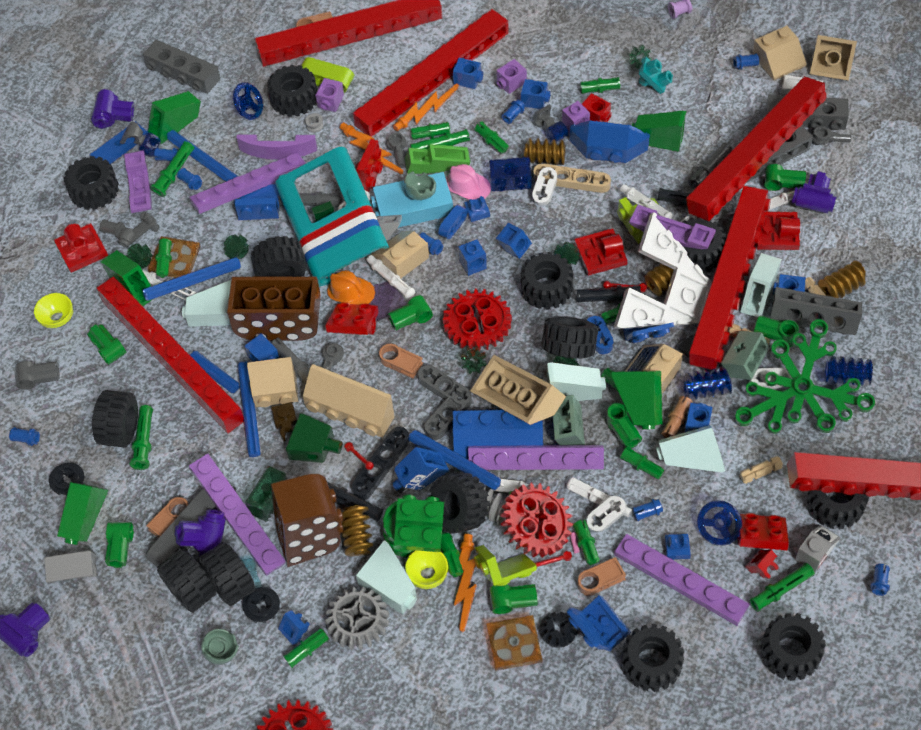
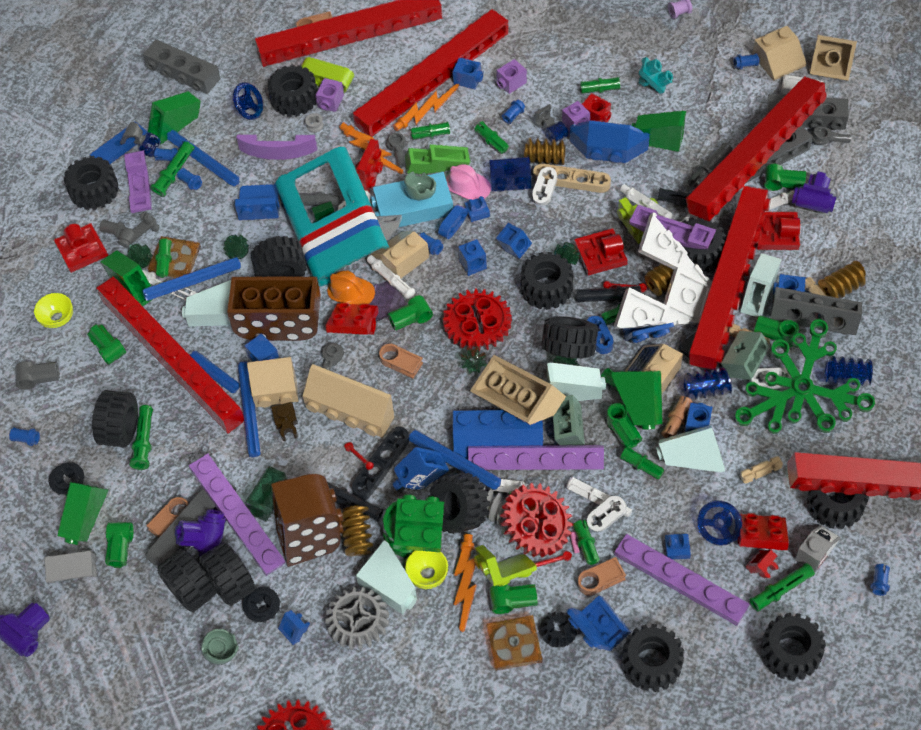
dark purple piece [91,89,134,129] -> none
medium lavender plate [190,153,306,214] -> none
clear light blue hand [242,558,262,588] -> none
dark grey pin [271,338,310,384] -> none
green axle [283,629,329,668] -> none
dark green torso [286,413,343,463] -> none
green pin [410,129,470,149] -> none
dark grey beam [418,365,472,440] -> none
green axle [441,533,463,578] -> none
blue brick [521,79,551,109] -> none
clear green gear [627,44,652,69] -> none
blue pin [632,499,663,522] -> none

